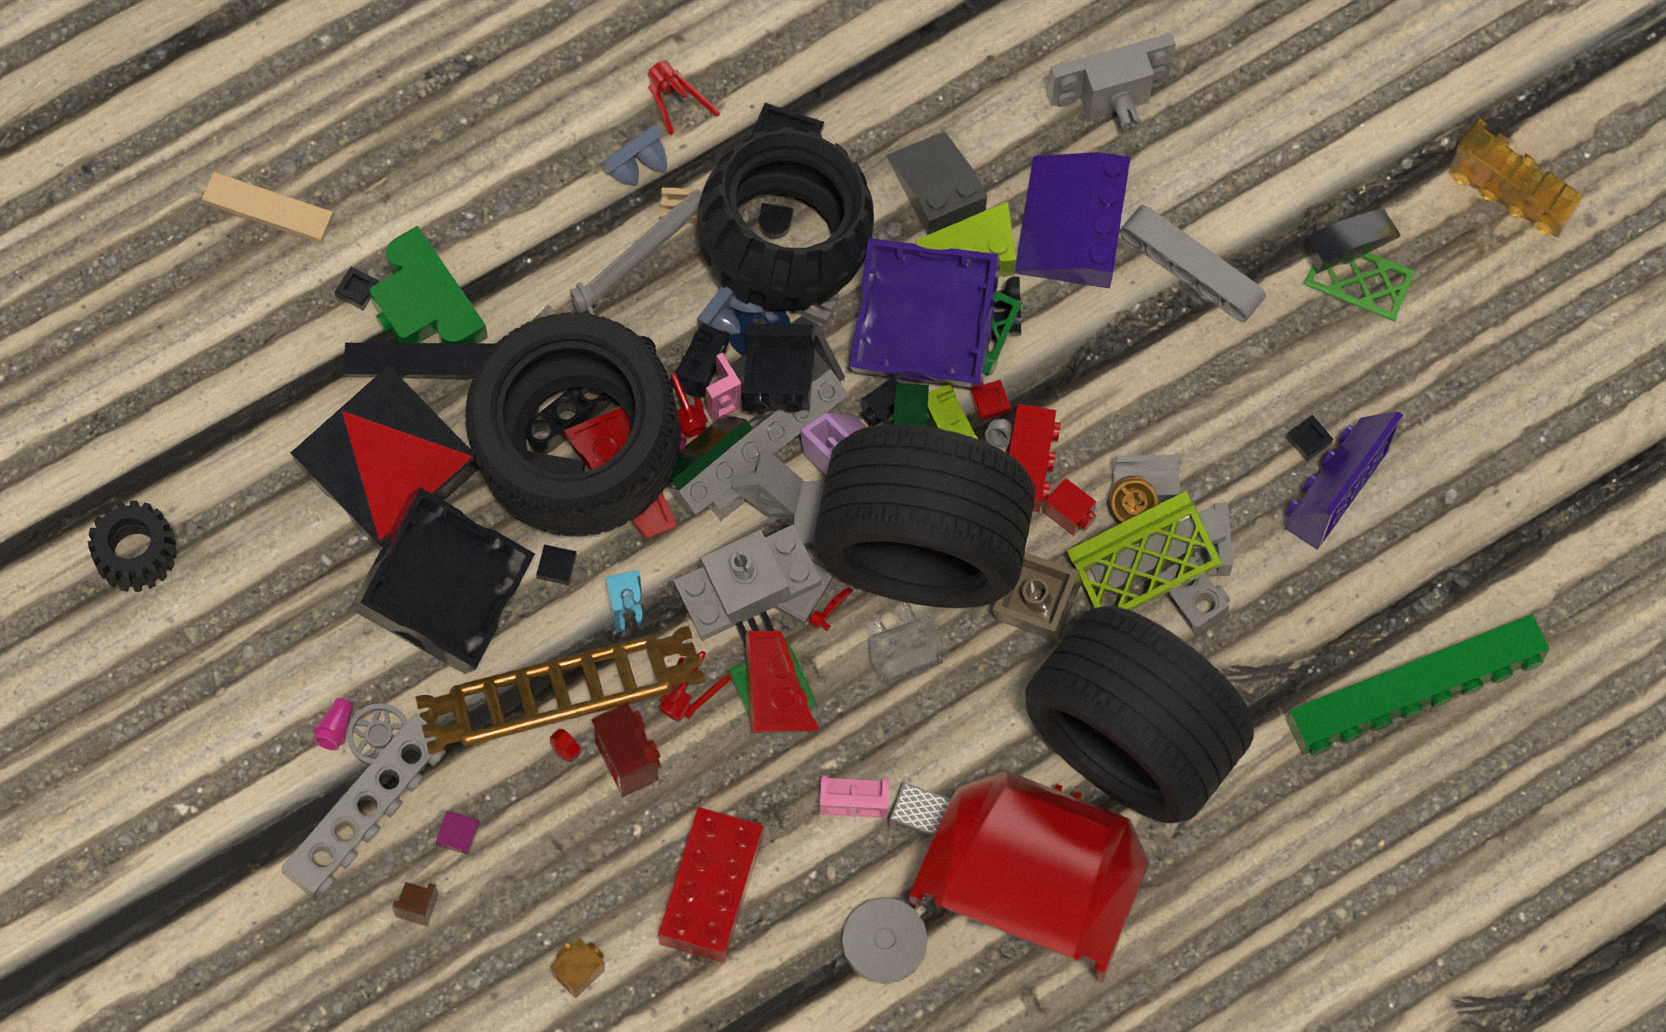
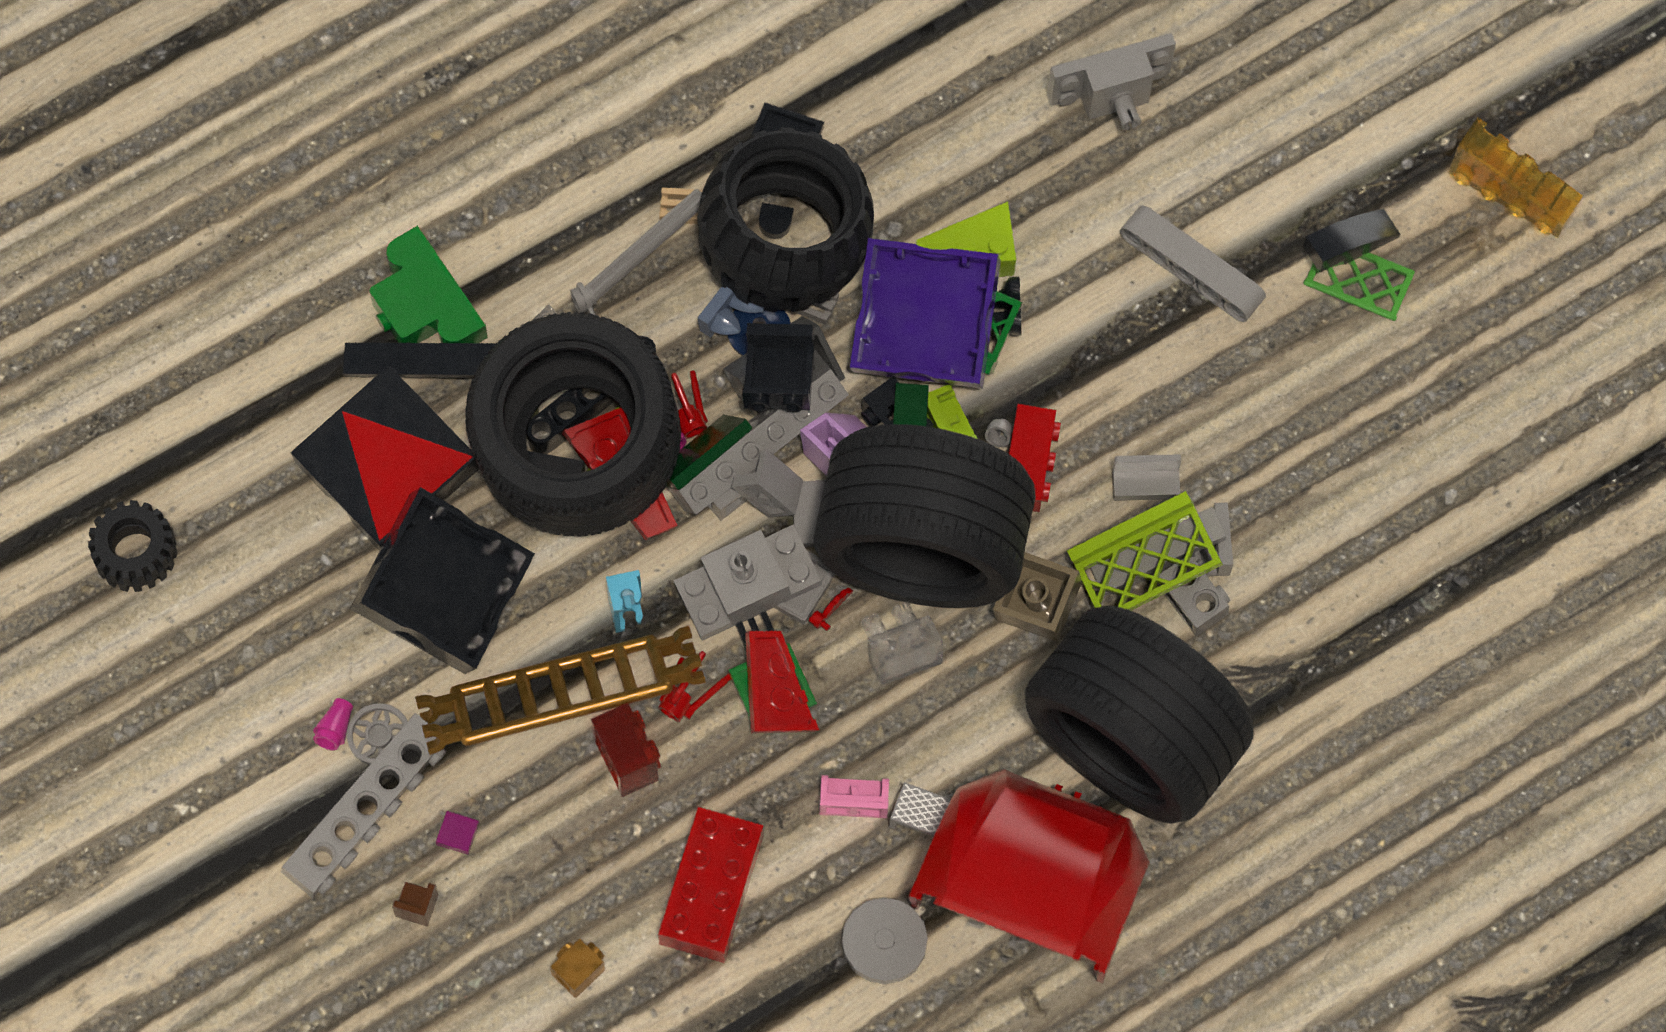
tan tile [201,172,334,244] -> none
black tile [335,266,379,311] -> none
black tile [536,544,577,585] -> none
red tile [550,728,581,763] -> none
sand blue tile [598,124,667,186] -> none
red plant [647,60,720,135] -> none
black hinge [670,324,730,400] -> none
bright pink panel [706,353,742,423] -> none
dark grey slope [887,131,987,235] -> none
red tile [969,379,1011,422] -> none
dark purple slope [1015,152,1131,289] -> none
red brick [1043,478,1097,536] -> none
pearl gold wheel [1109,475,1158,522] -> none
dark purple slope [1285,411,1403,550] -> none
black tile [1286,415,1333,462] -> none
green brick [1286,614,1550,756] -> none

